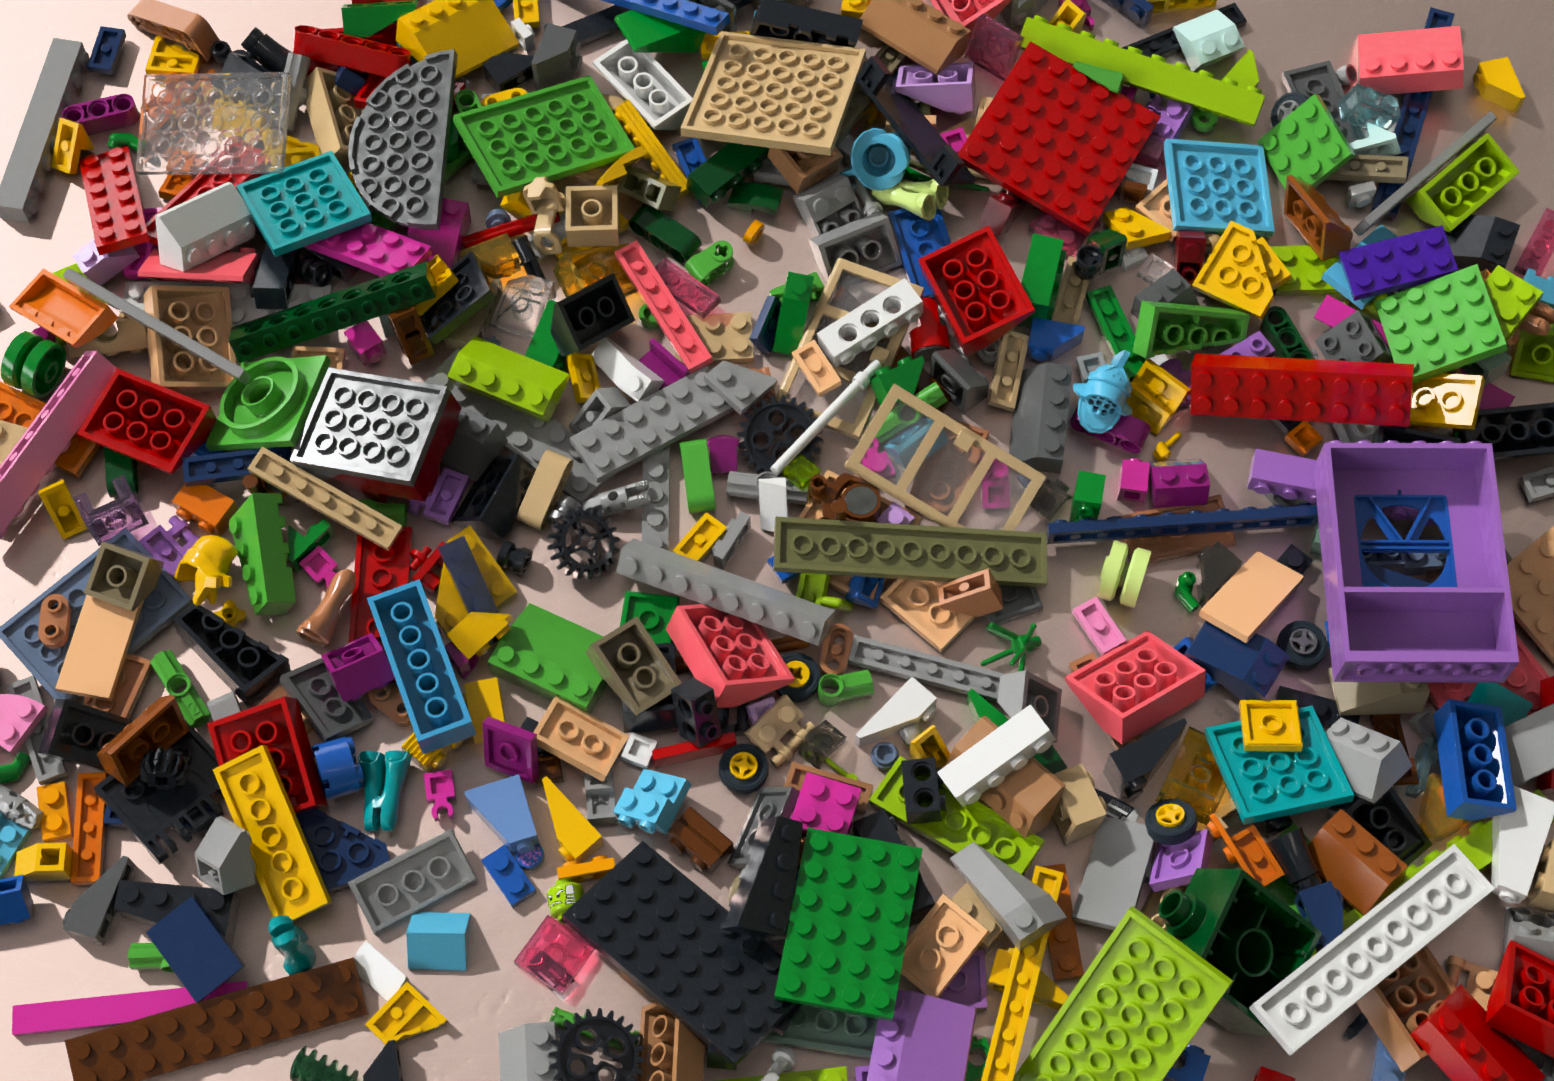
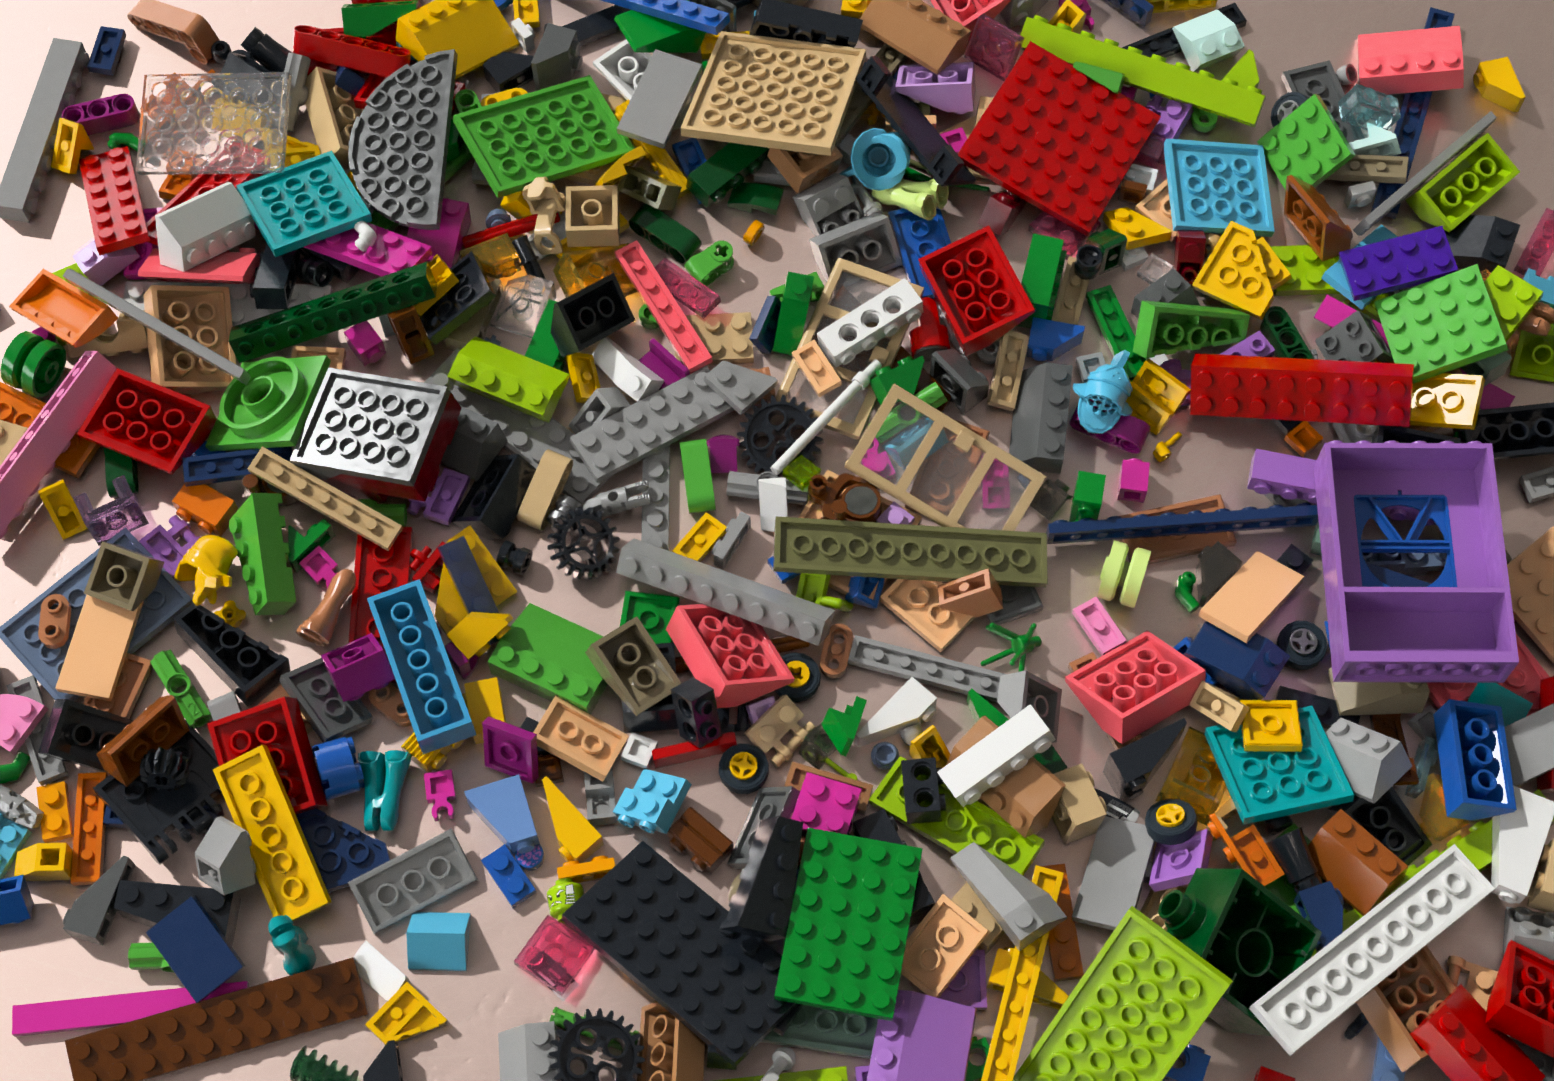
yellow wing [145,35,201,80] -> none
bright green piece [817,670,874,707] -> none
magenta slope [1149,459,1210,508] -> none
none -> white arm [354,221,377,252]
none -> light grey tile [617,49,702,149]
none -> green slope [822,696,867,757]
none -> tan slope [1189,680,1249,733]

